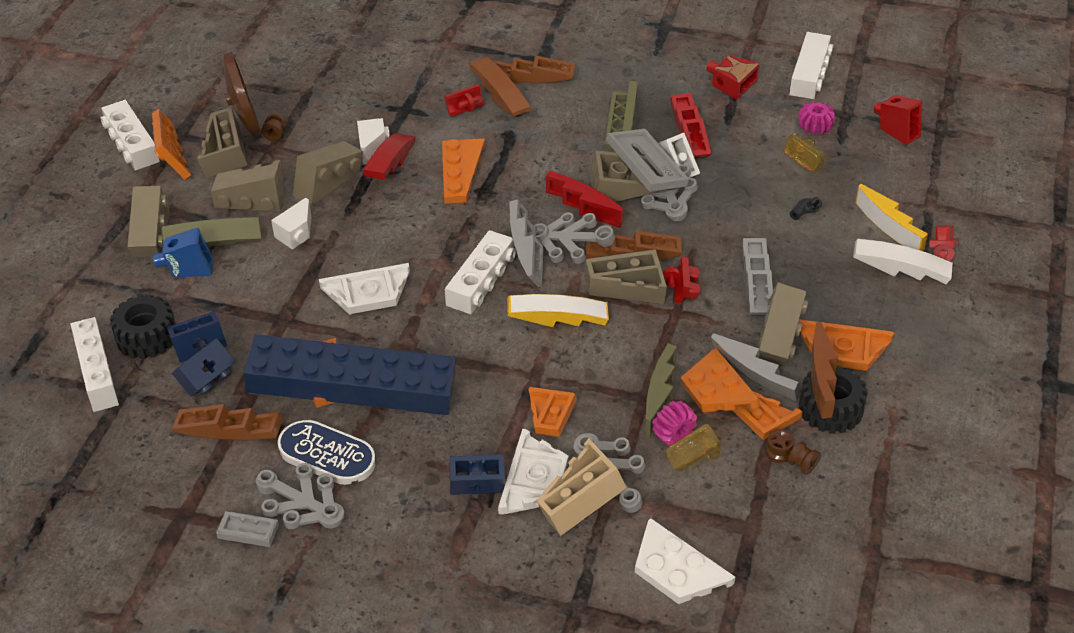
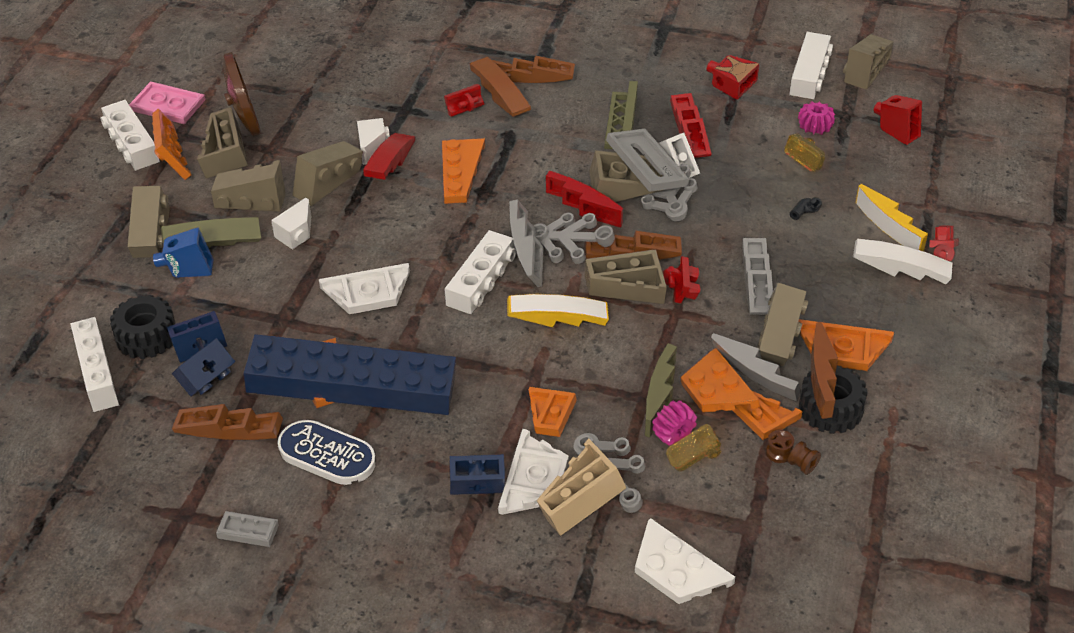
light grey plant [256,463,344,529] -> none
reddish brown wheel [261,114,286,141] -> none
none -> bright pink tile [129,81,205,124]
none -> dark tan wedge [843,34,894,90]

